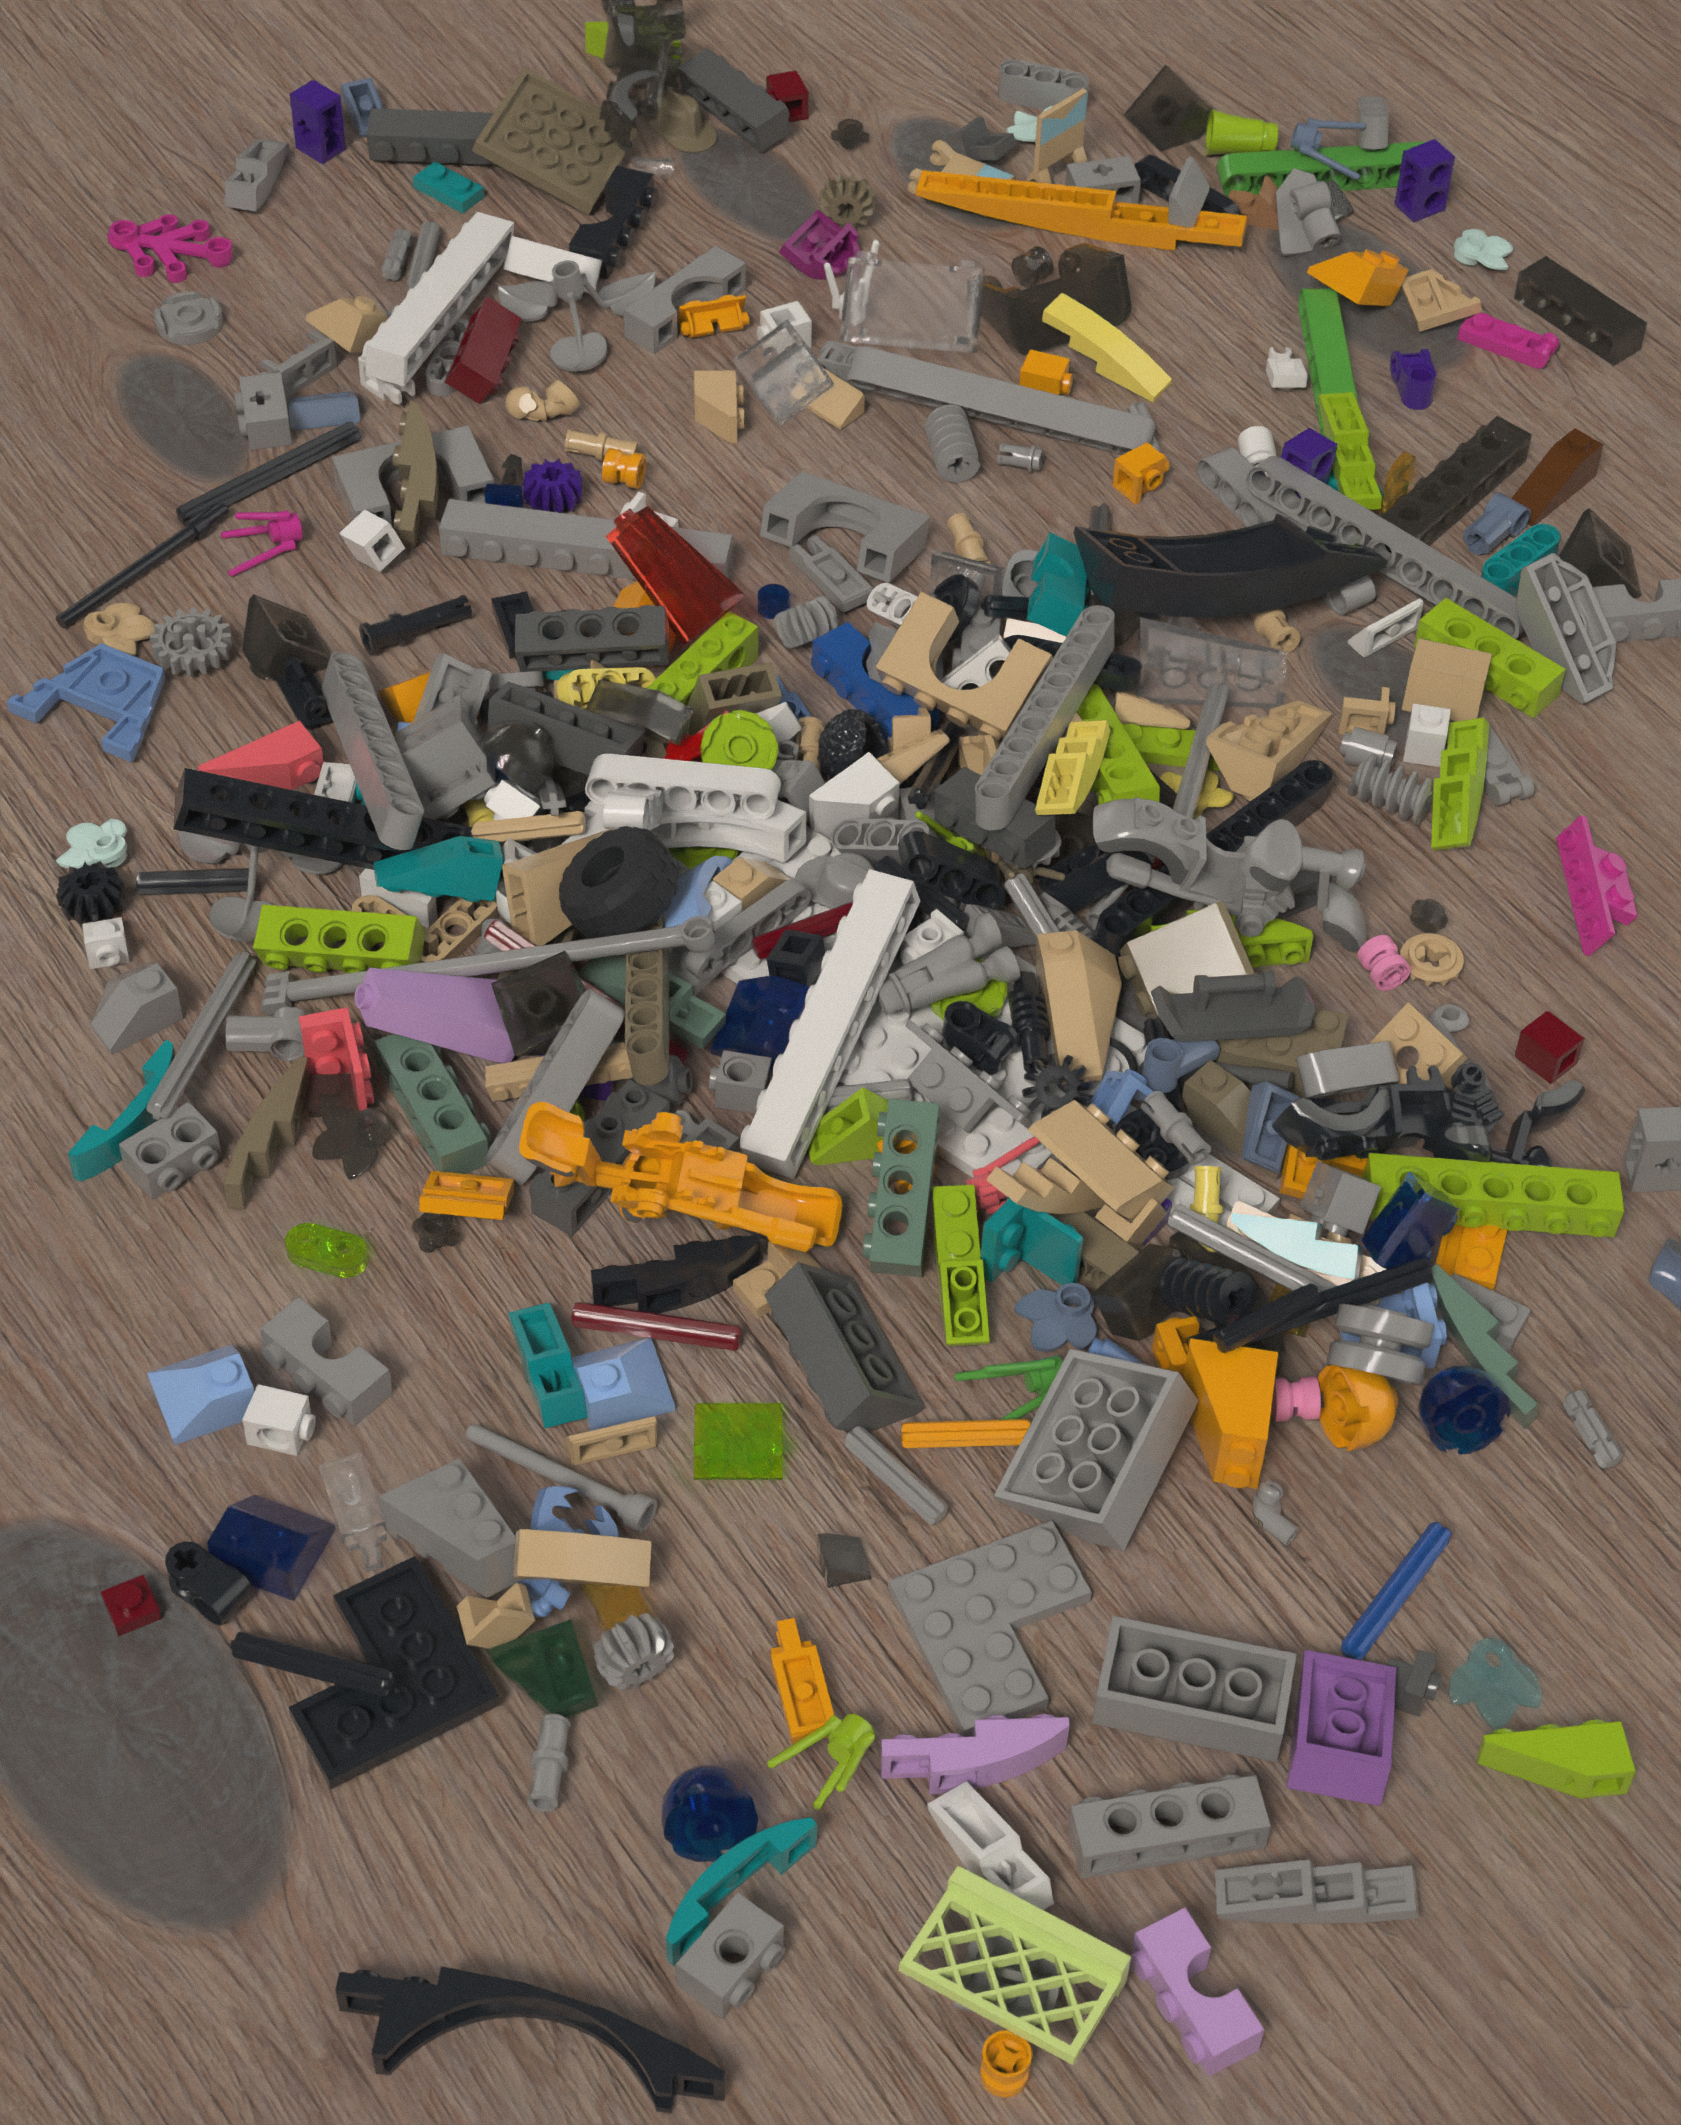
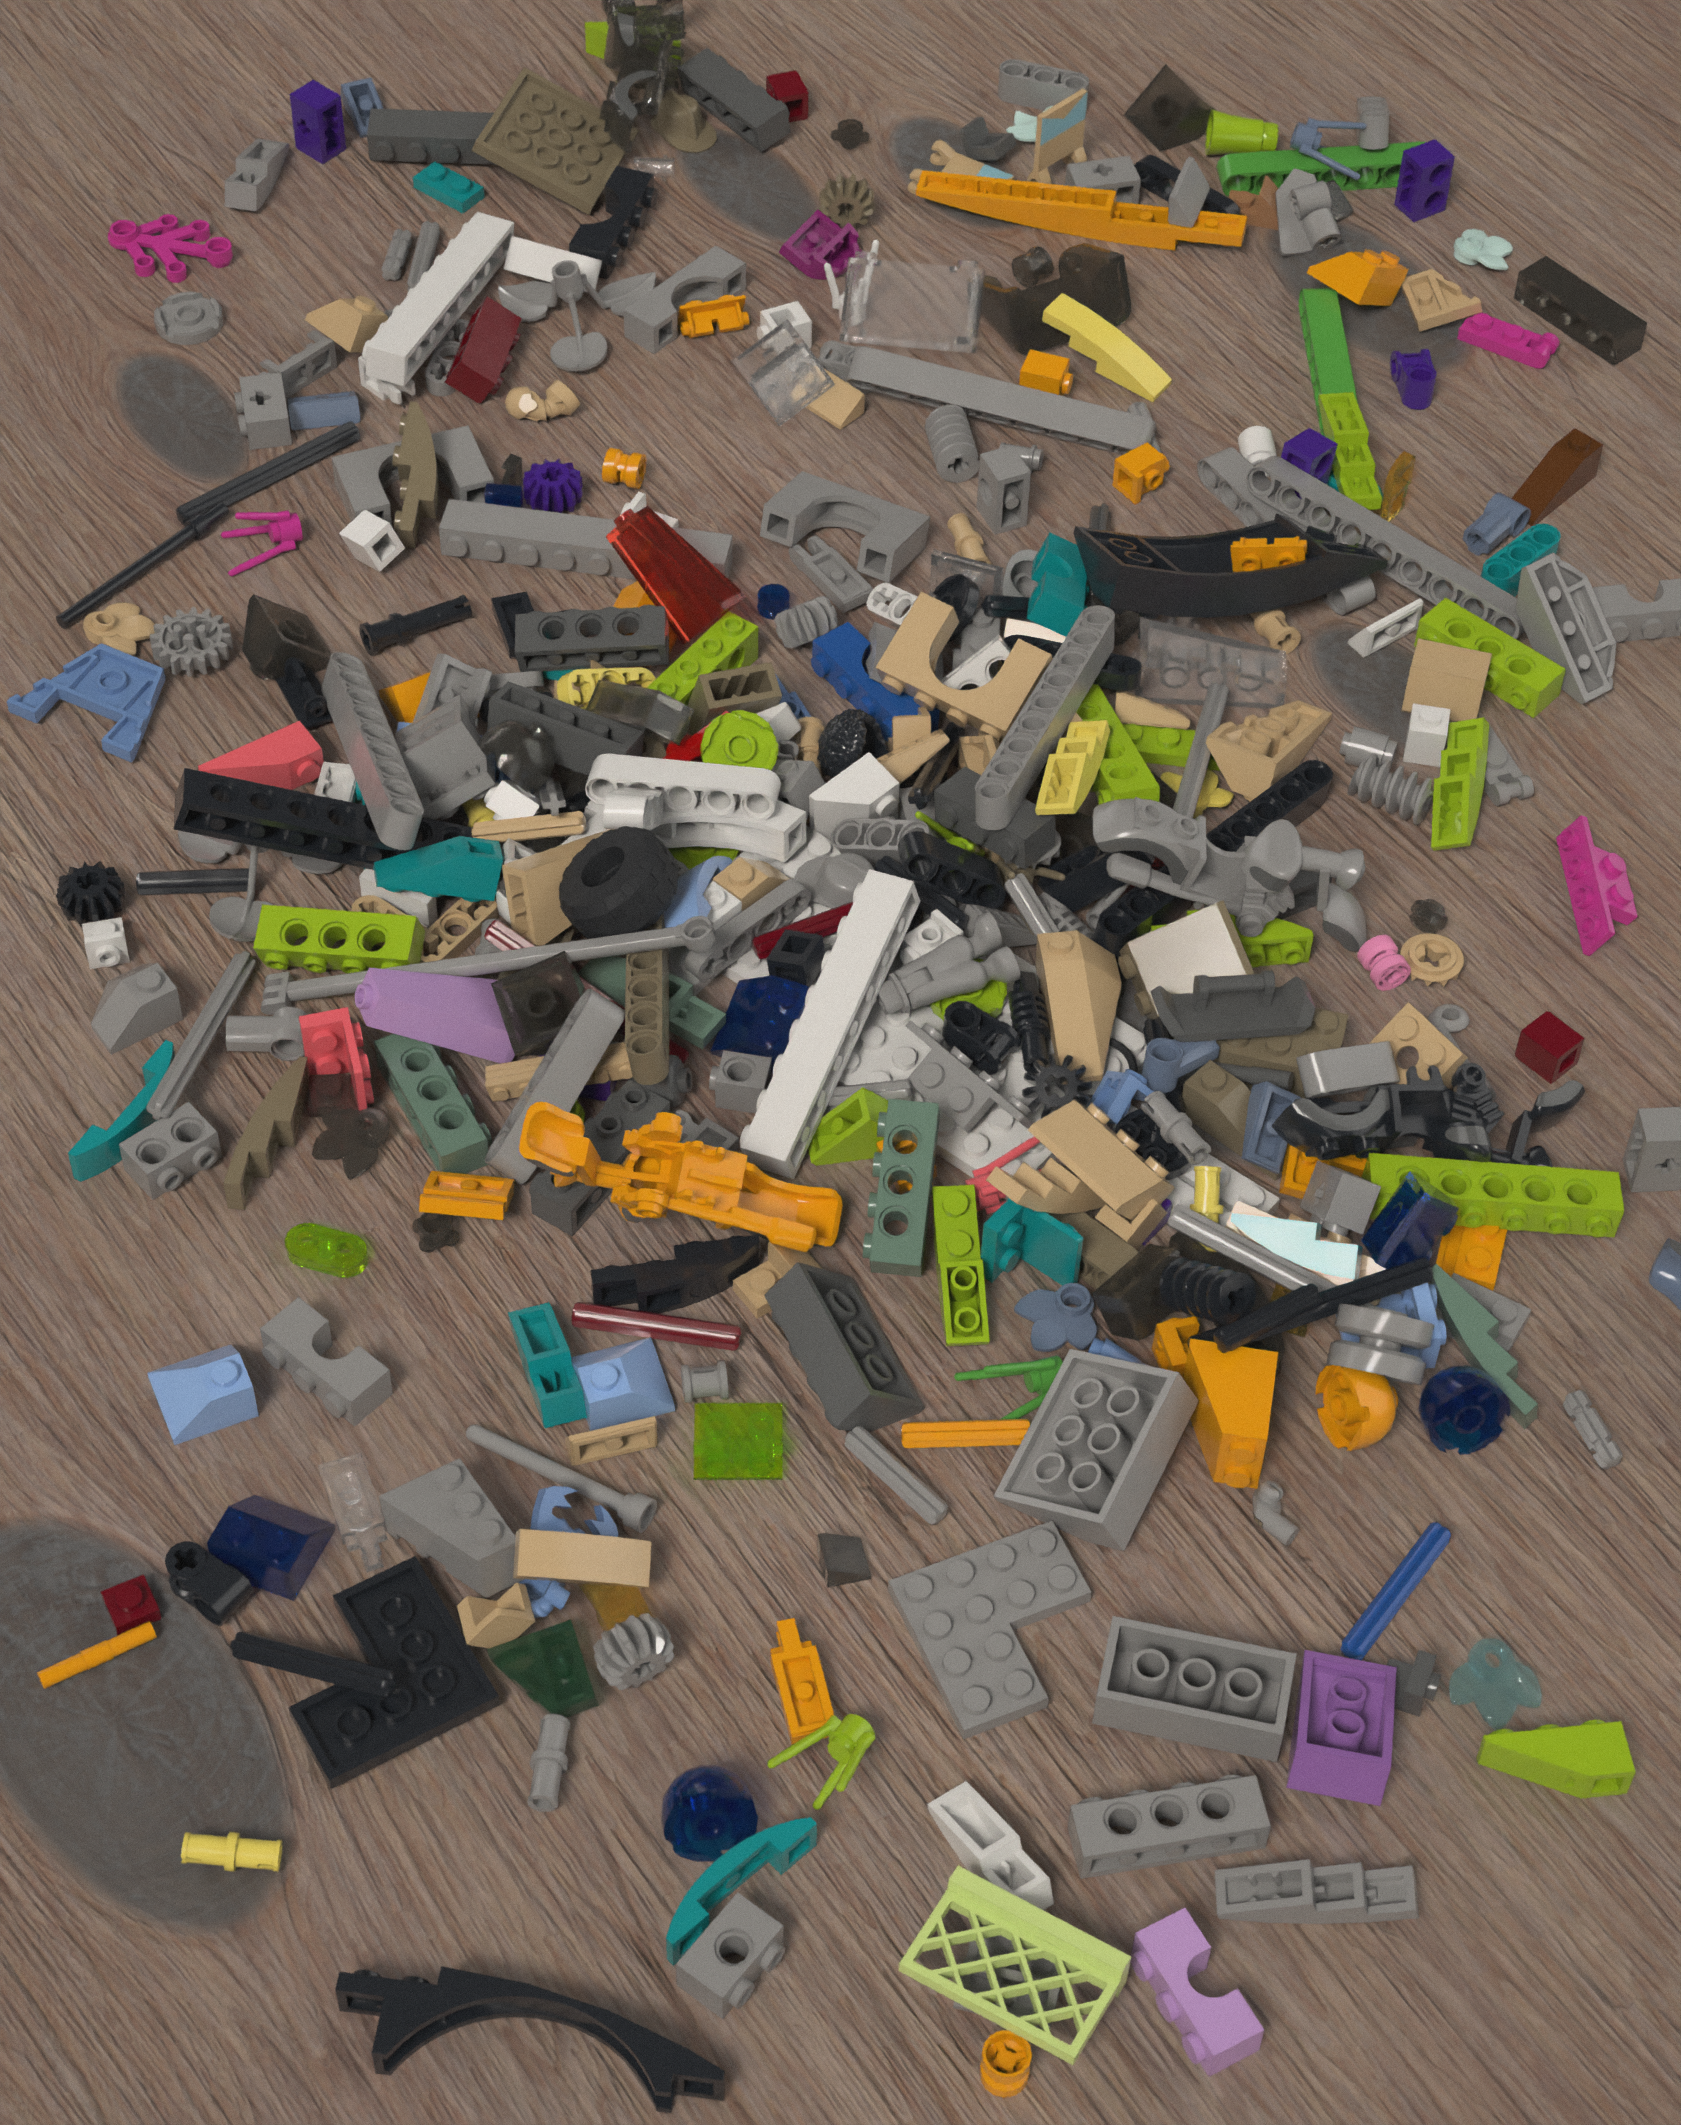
light aqua plate [56,818,127,869] -> none
white brick [242,1384,316,1456] -> none
tan pin [565,429,638,461] -> none
tan slope [694,370,744,444] -> none
lavender slope [880,1714,1070,1794] -> none
white plate [1266,347,1308,390] -> none
bright pink wheel [1271,1376,1321,1422] -> none
tan bracket [1338,687,1396,735] -> none
clear smoke brick [1378,416,1532,554] -> none
clear smoke slope [1559,508,1642,599] -> none
none -> light orange piece [37,1621,157,1689]
none -> light yellow pin [181,1832,282,1872]
none -> light grey bush [681,1360,729,1403]
none -> light grey brick [976,445,1031,535]
none -> light orange hinge [1230,536,1308,572]

